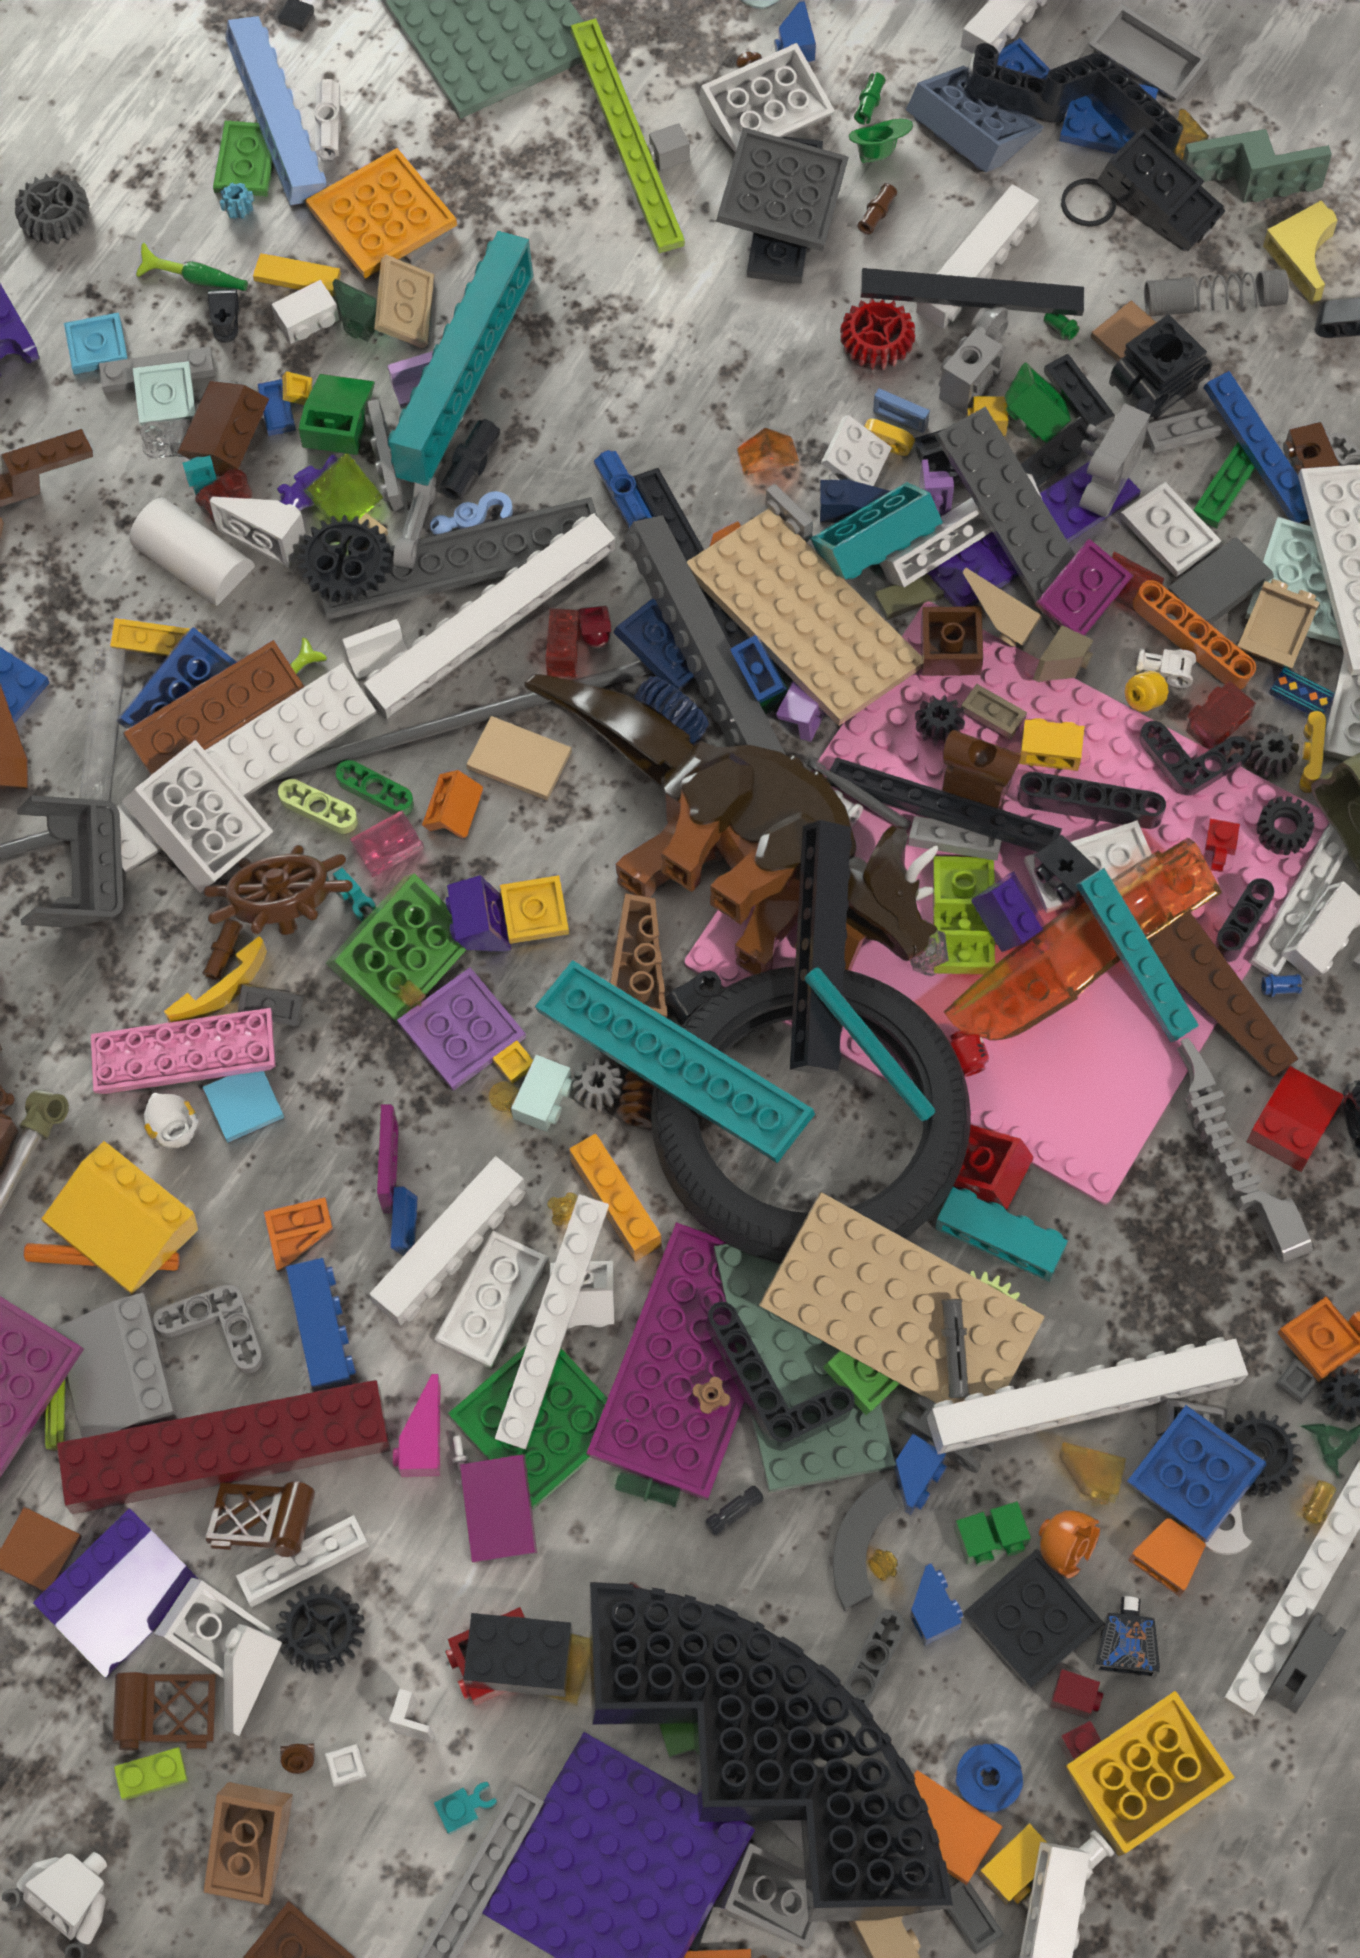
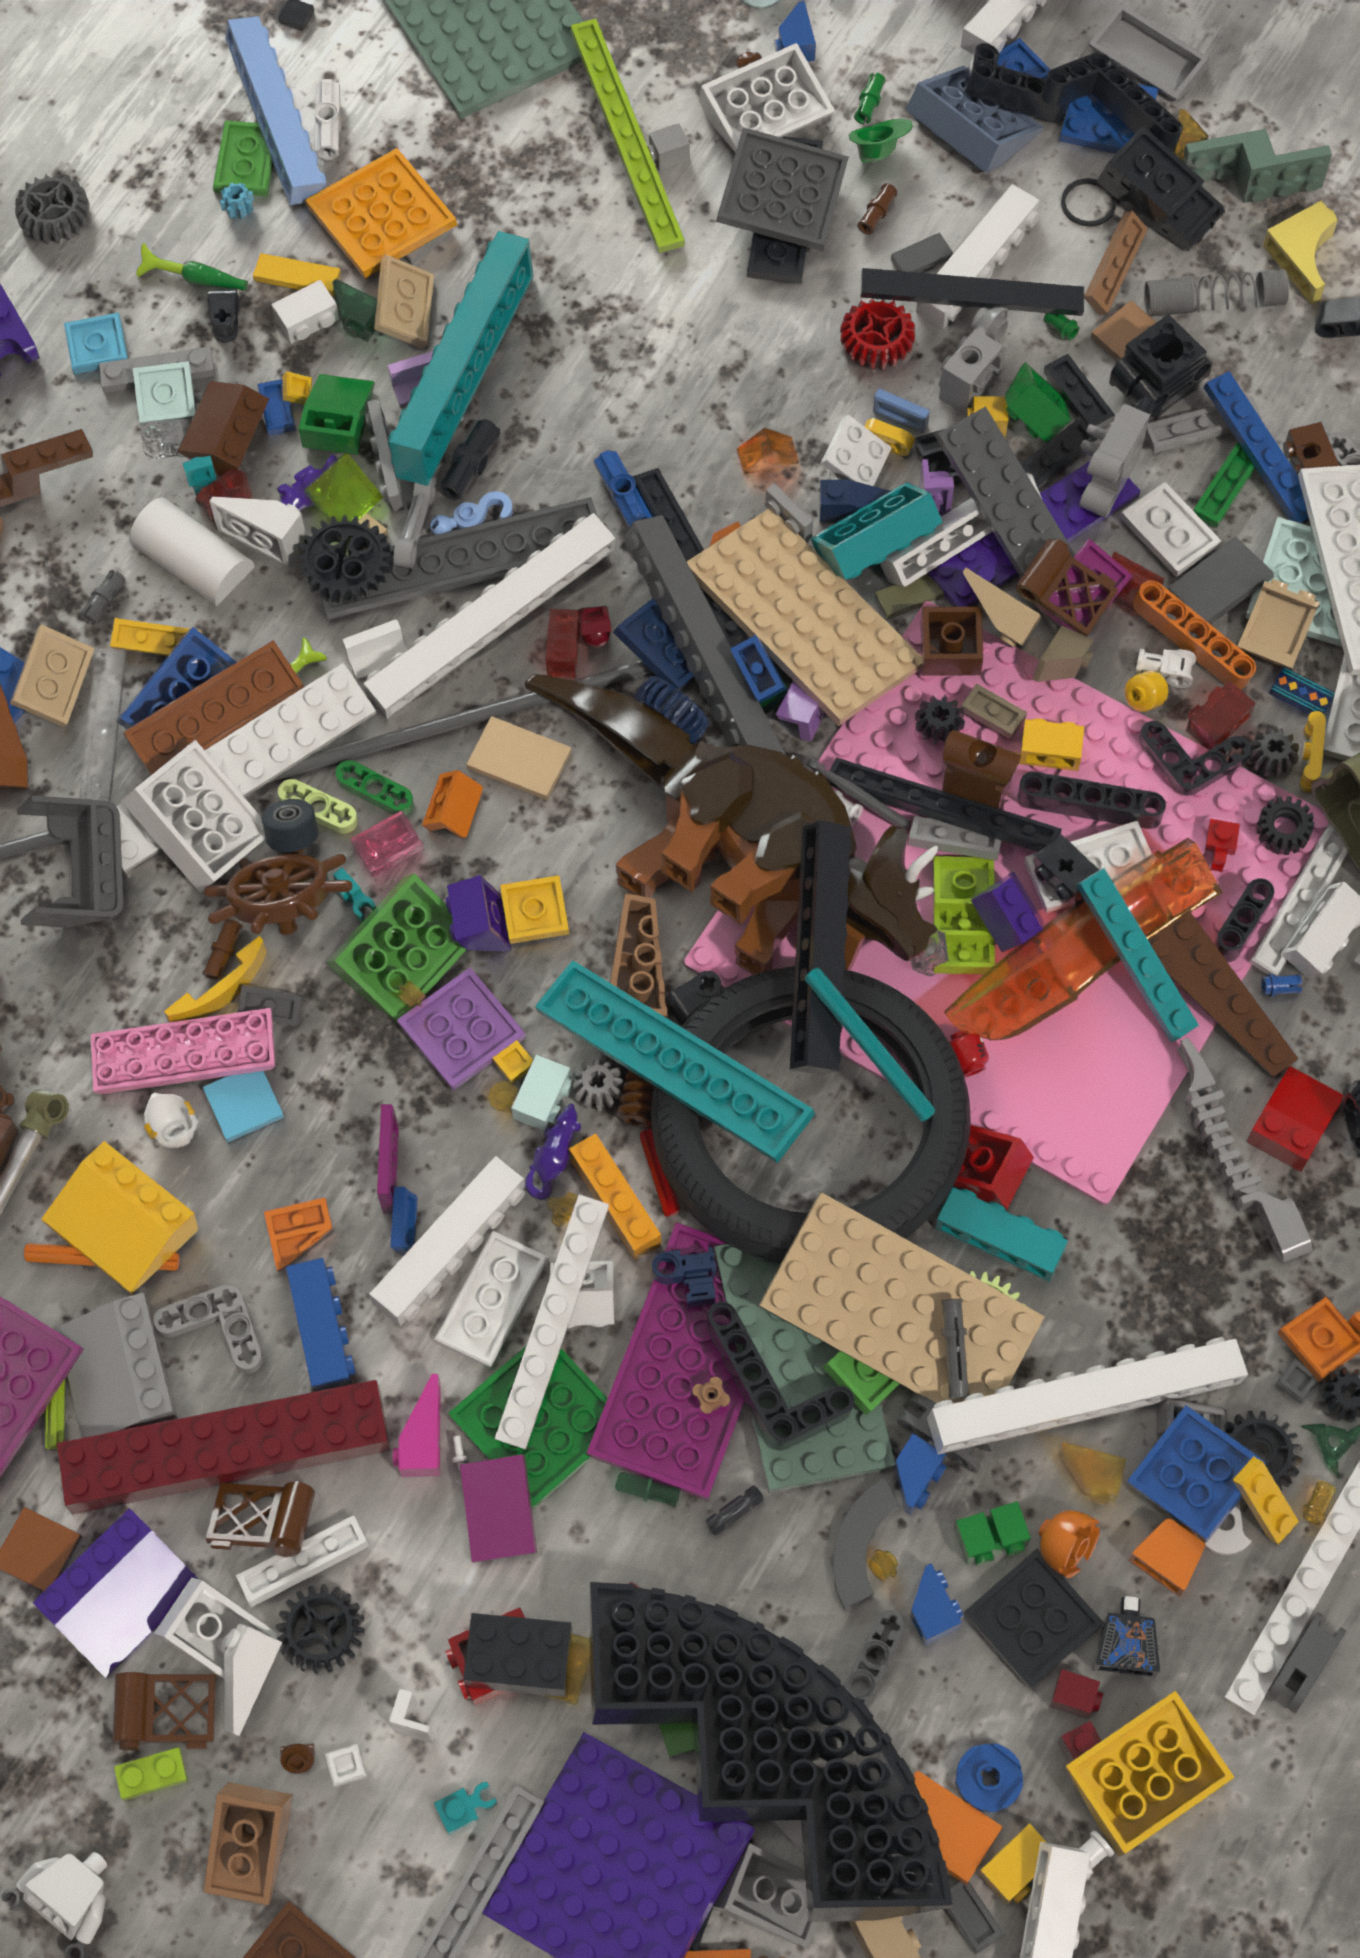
none -> tan plate [10,624,95,727]
none -> dark grey pin [79,570,126,625]
none -> black wheel [261,799,319,852]
none -> dark purple animal [525,1103,581,1200]
none -> red axle [640,1129,680,1217]
none -> dark blue piece [652,1246,716,1308]
none -> dark grey tile [891,232,953,273]
none -> reddish brown piece [1015,538,1118,637]
none -> medium nougat plate [1084,210,1148,315]
none -> yellow plate [1233,1456,1299,1545]

